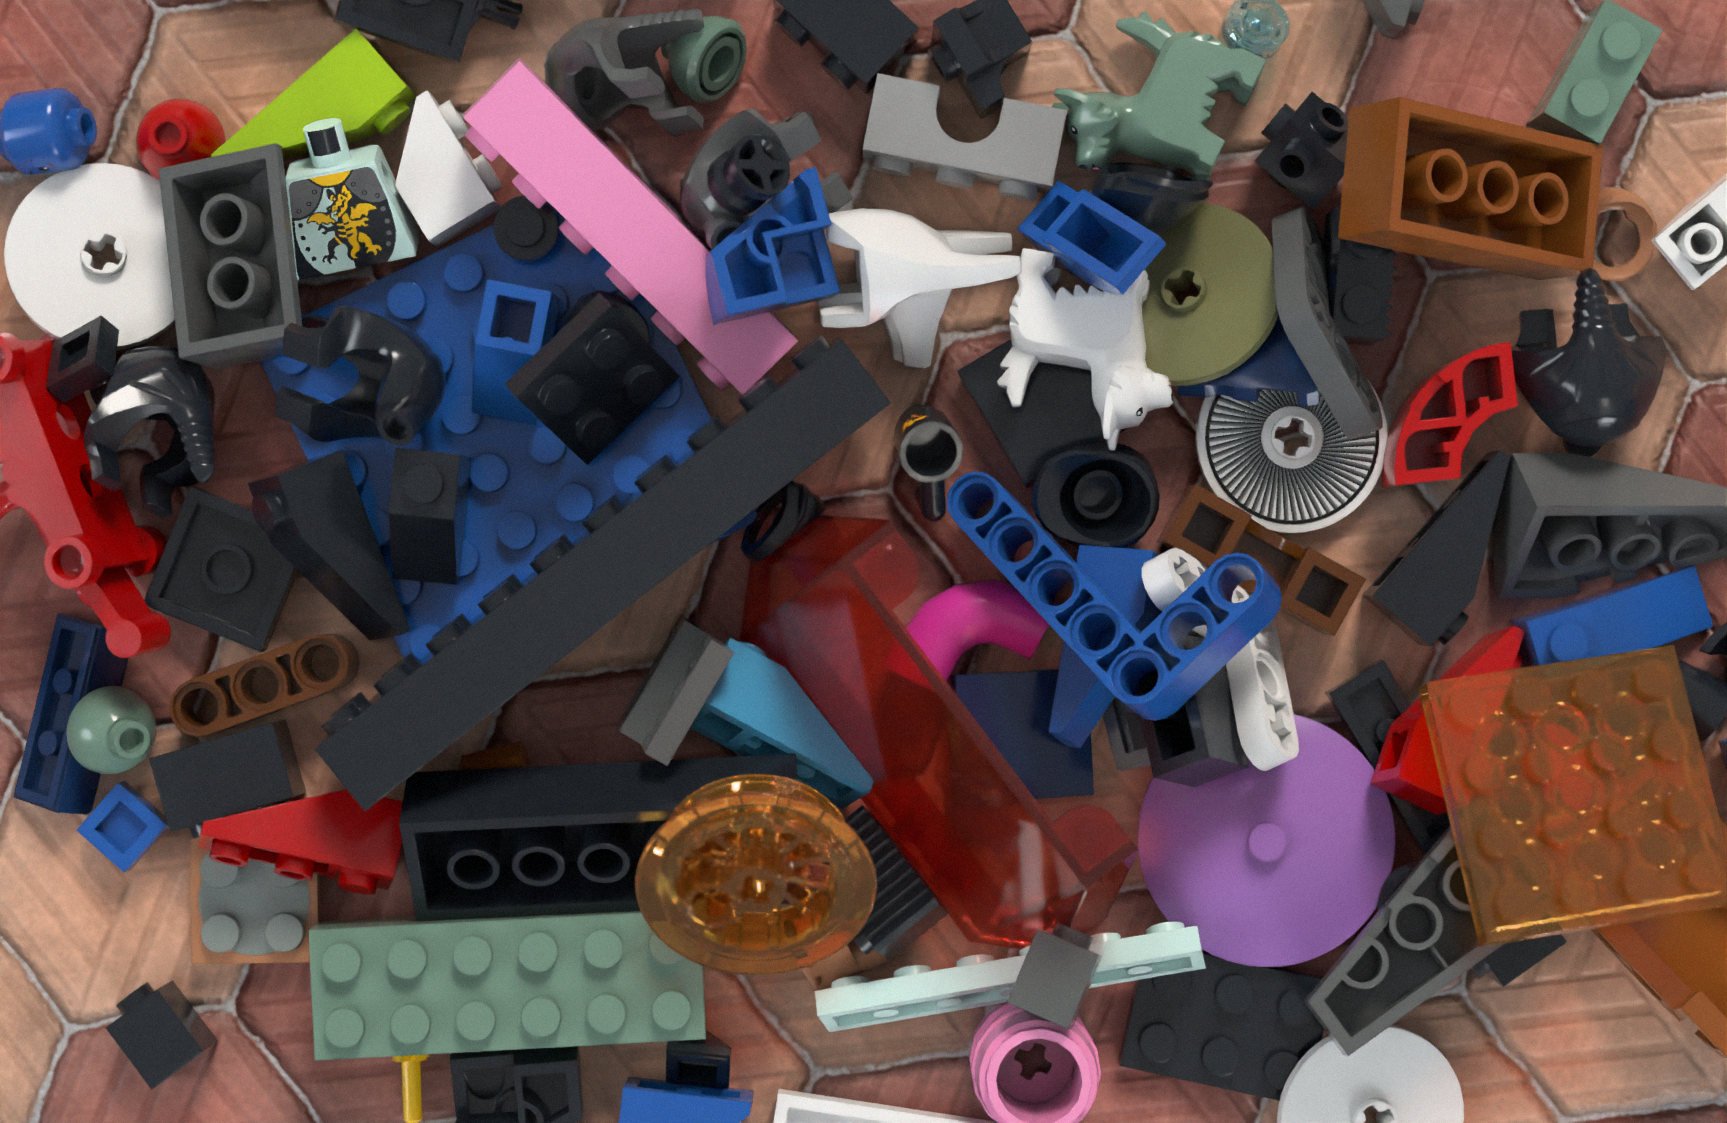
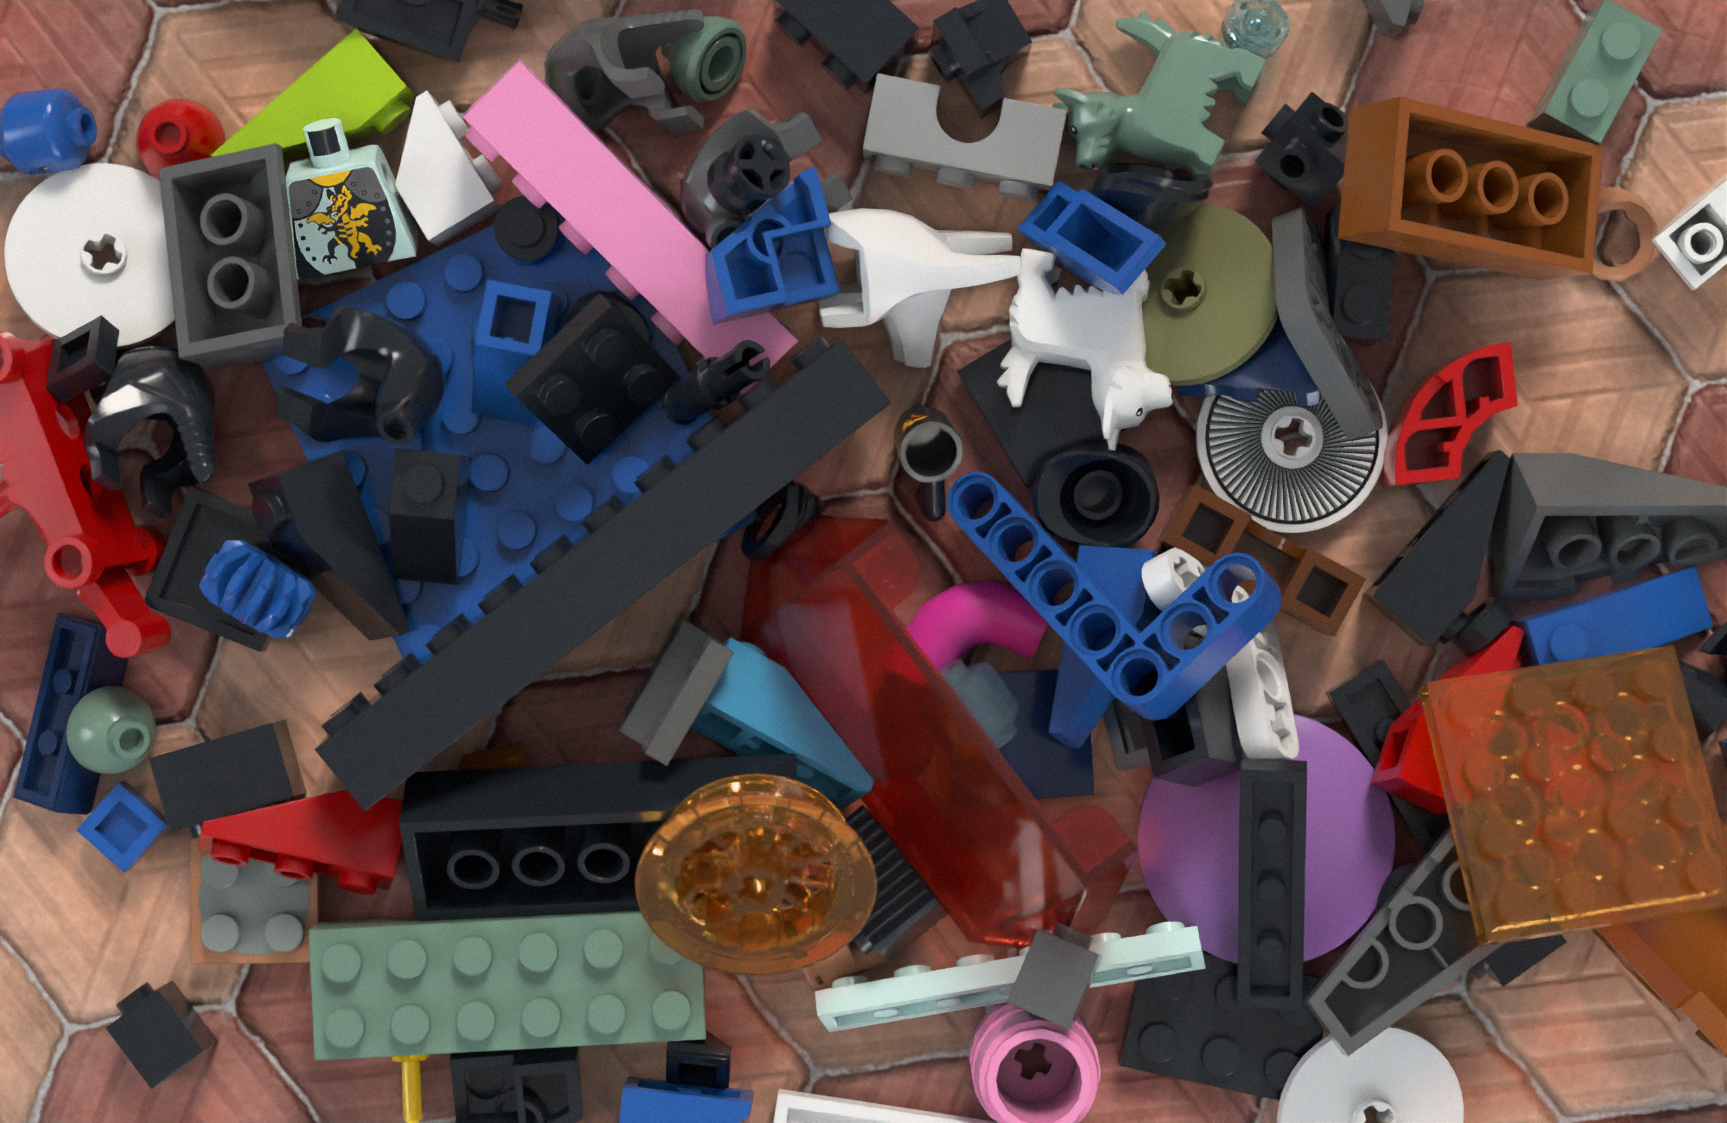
reddish brown beam [169,634,360,737] -> none
black piece [1511,268,1666,457] -> none
none -> blue gear [199,540,317,638]
none -> black pin [662,340,770,426]
none -> clear light blue head [924,659,1021,759]
none -> black plate [1237,759,1307,1009]
none -> black tile [1451,596,1514,657]

